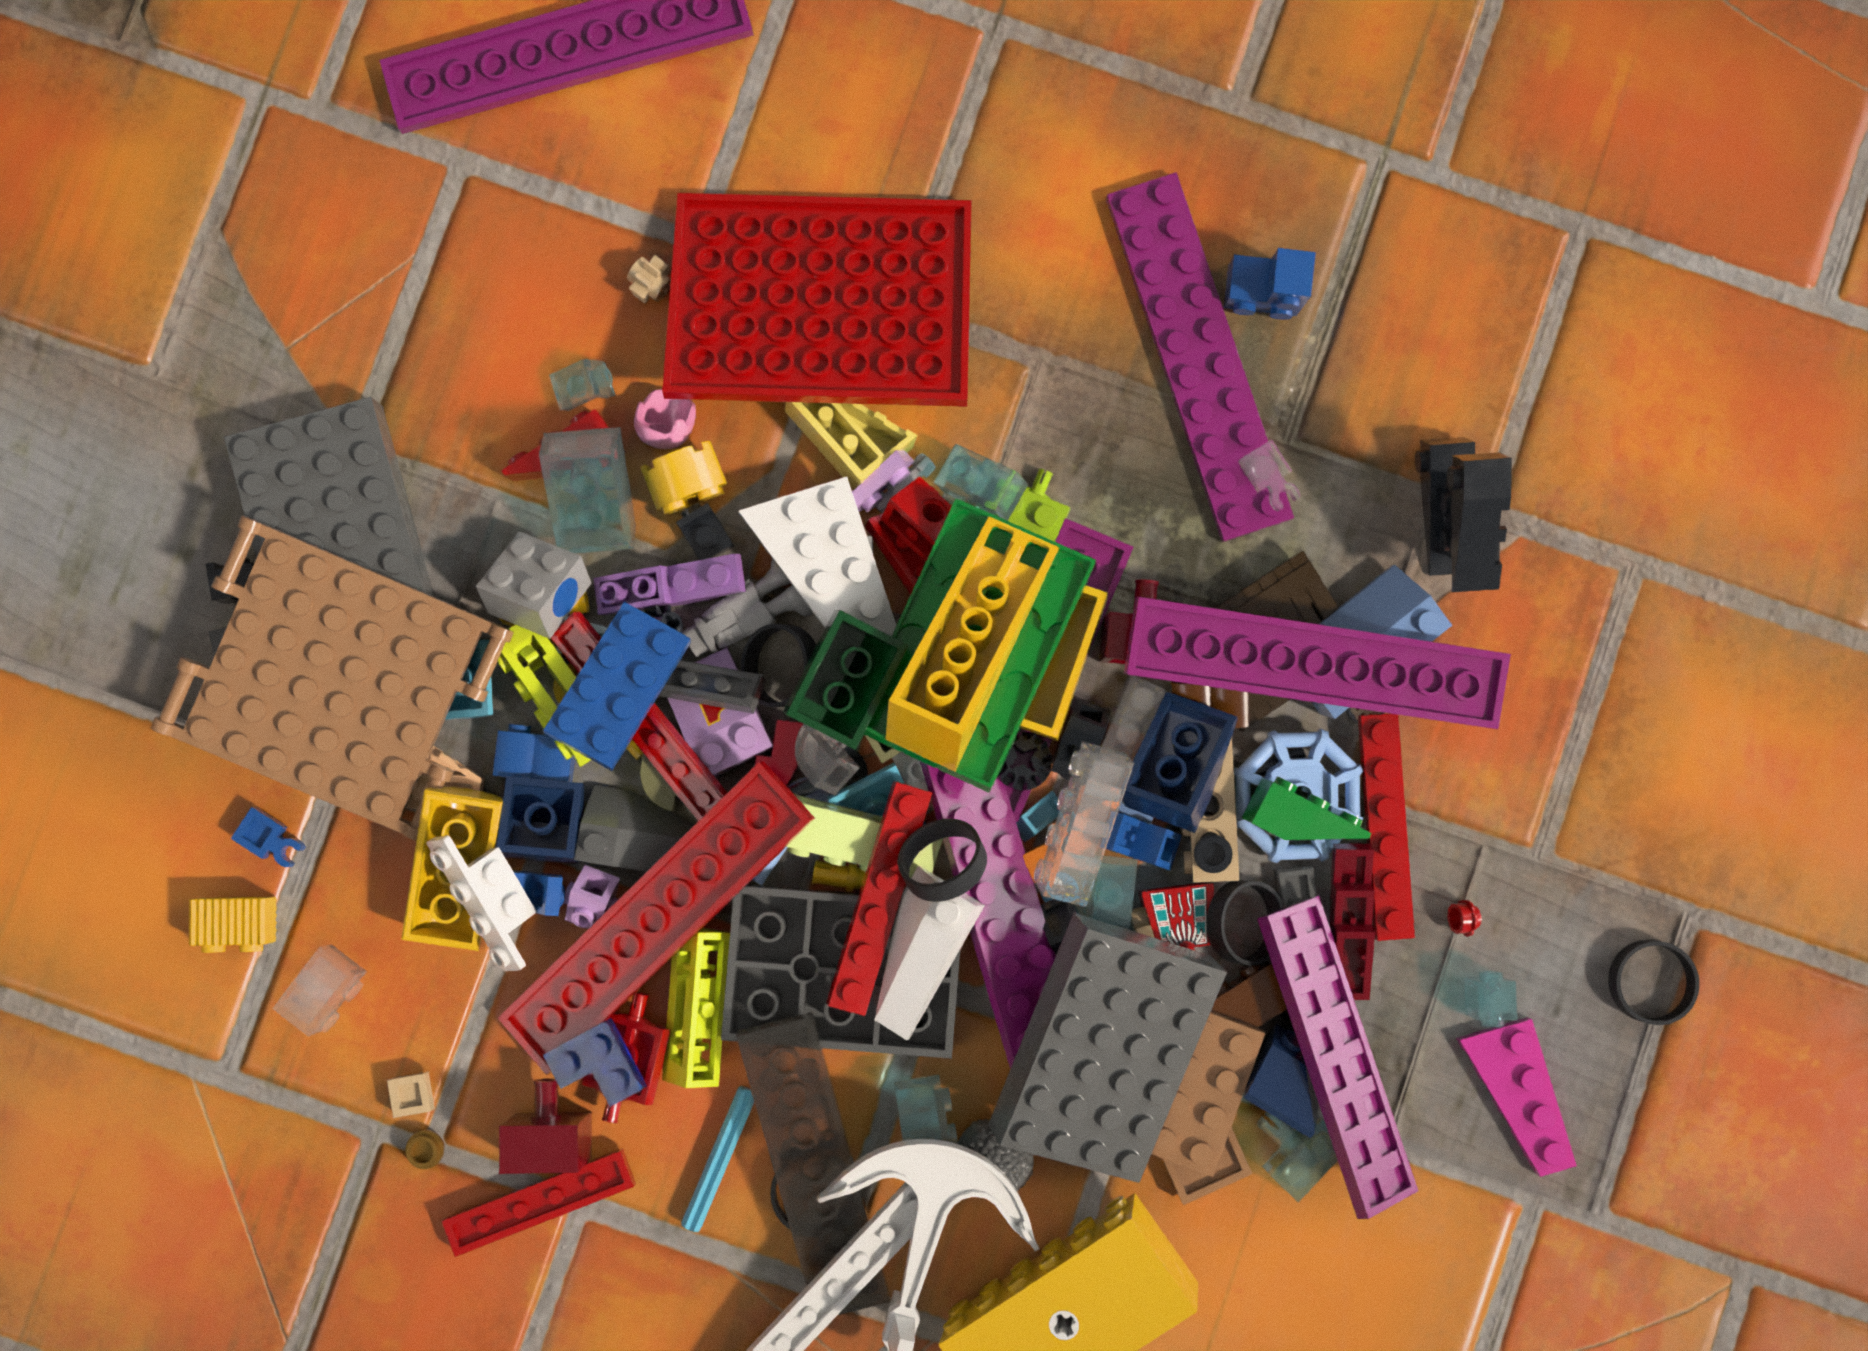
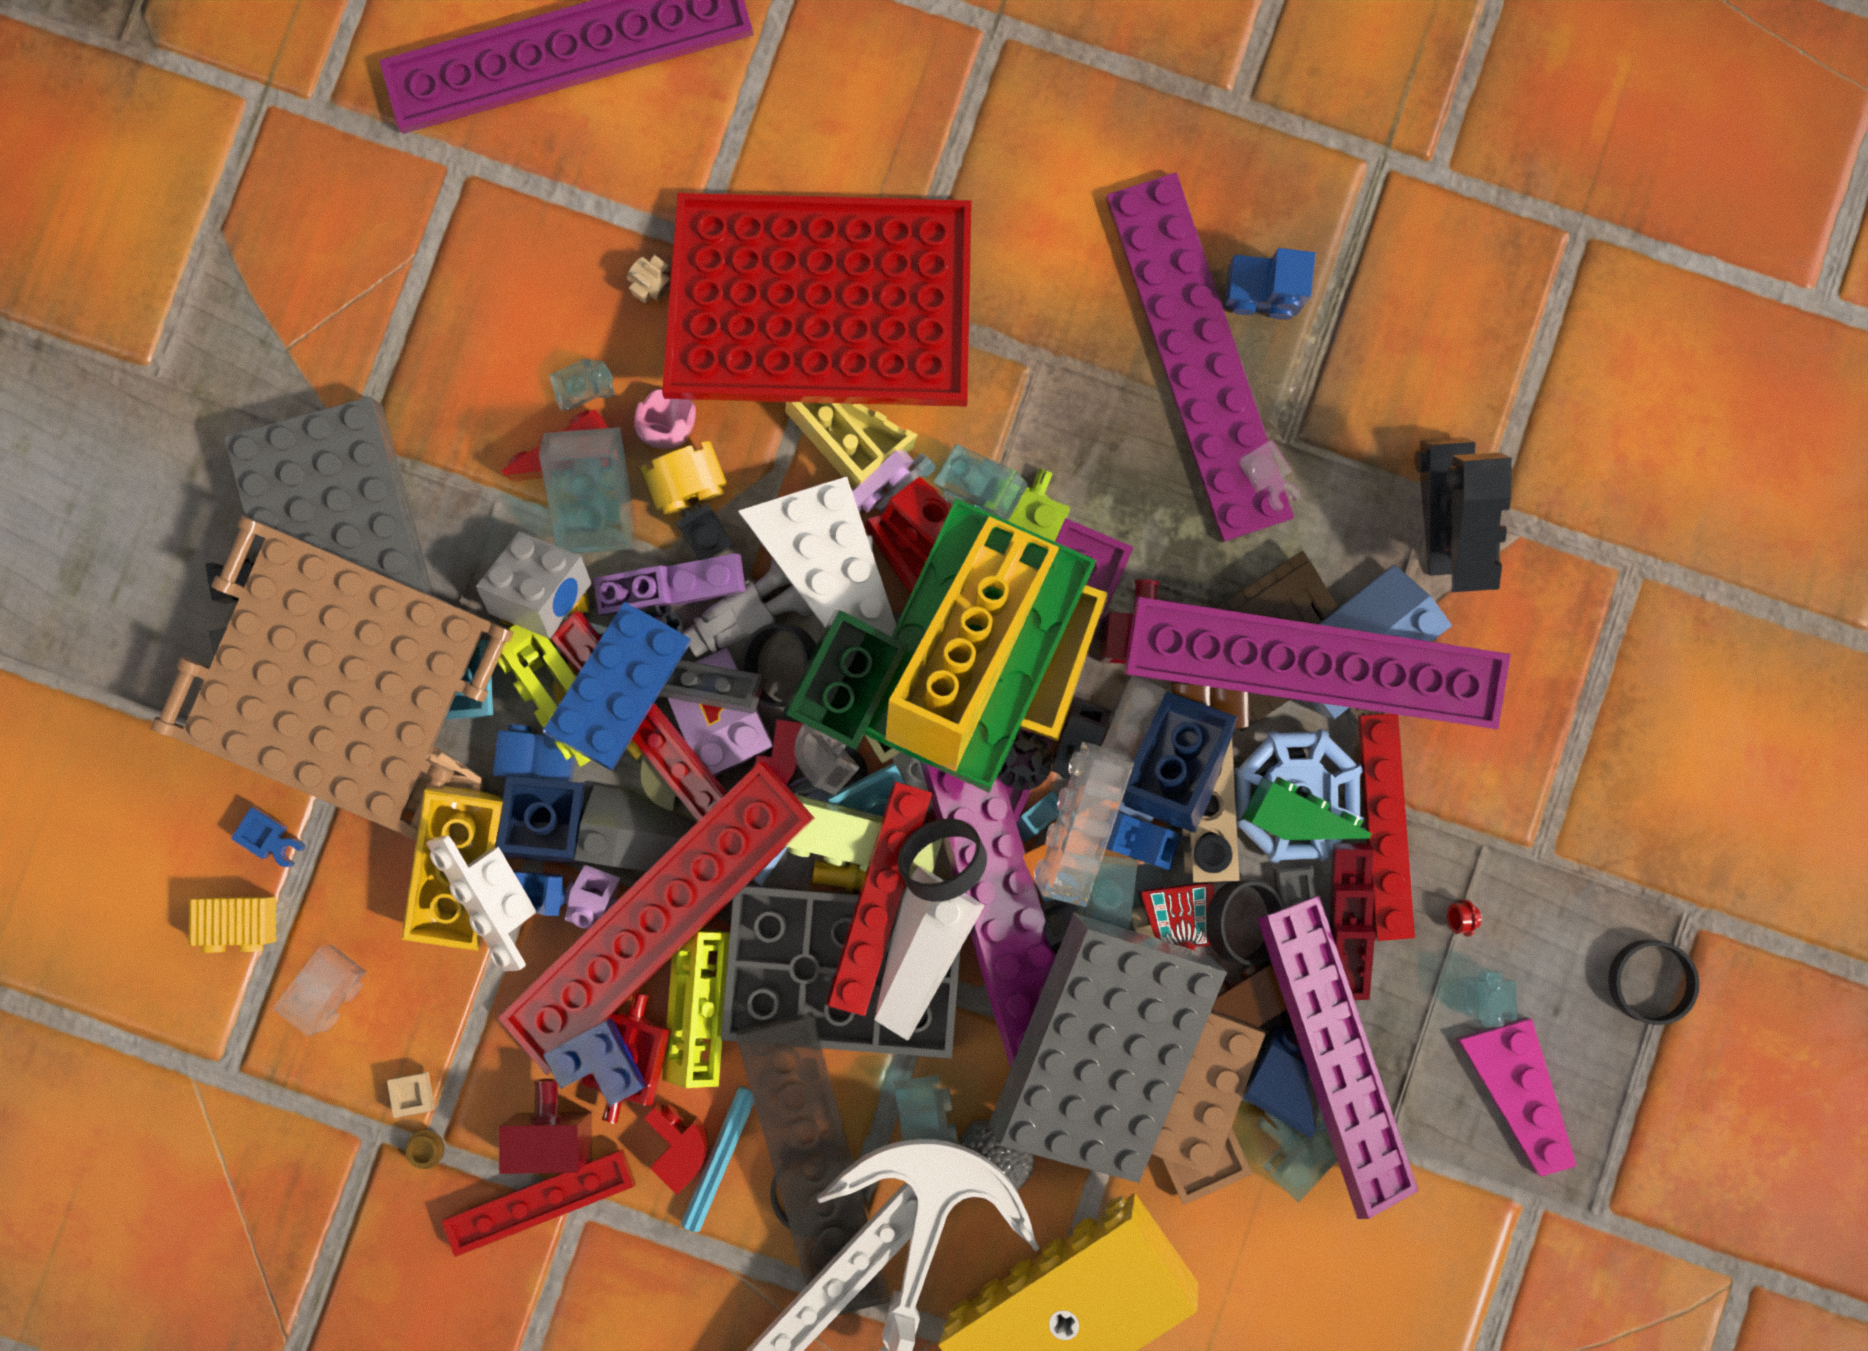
none -> red brick [644,1102,709,1195]

